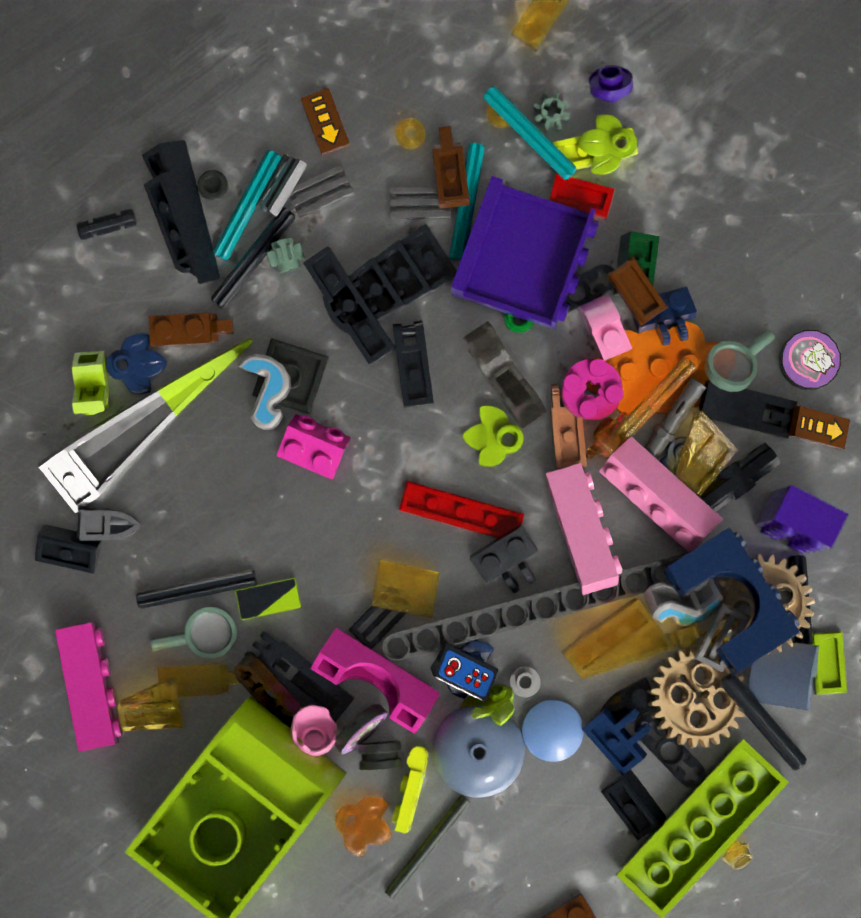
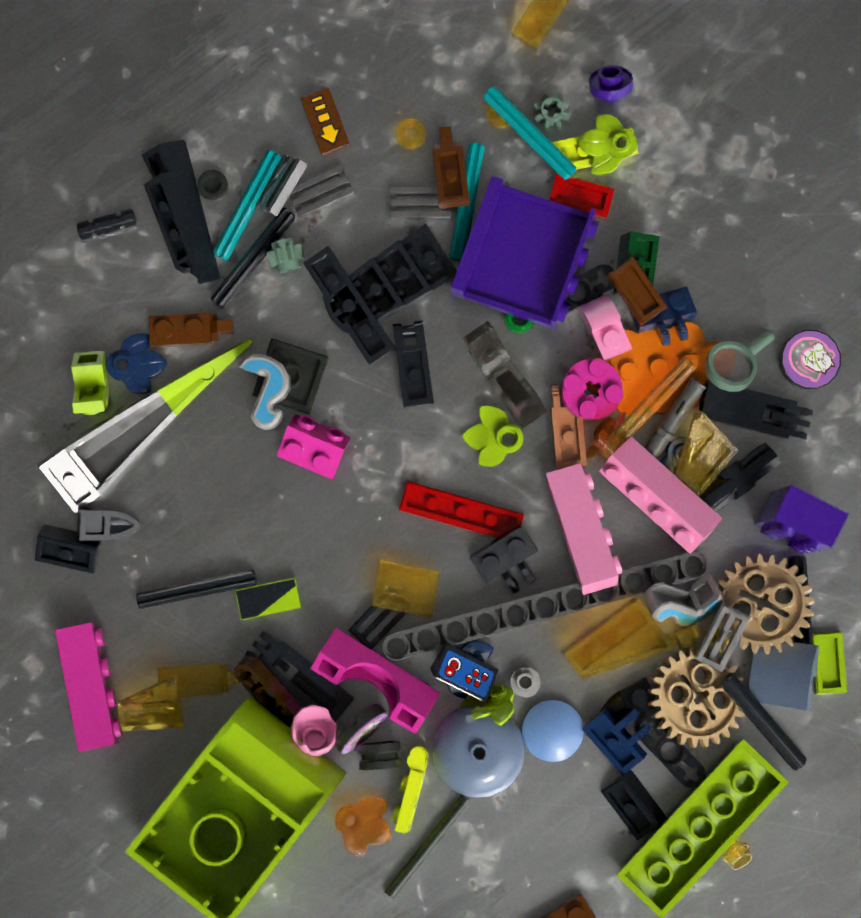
piece [150,607,237,658] -> none
dark blue arch [664,527,800,676] -> none
reddish brown tile [789,406,850,449] -> none

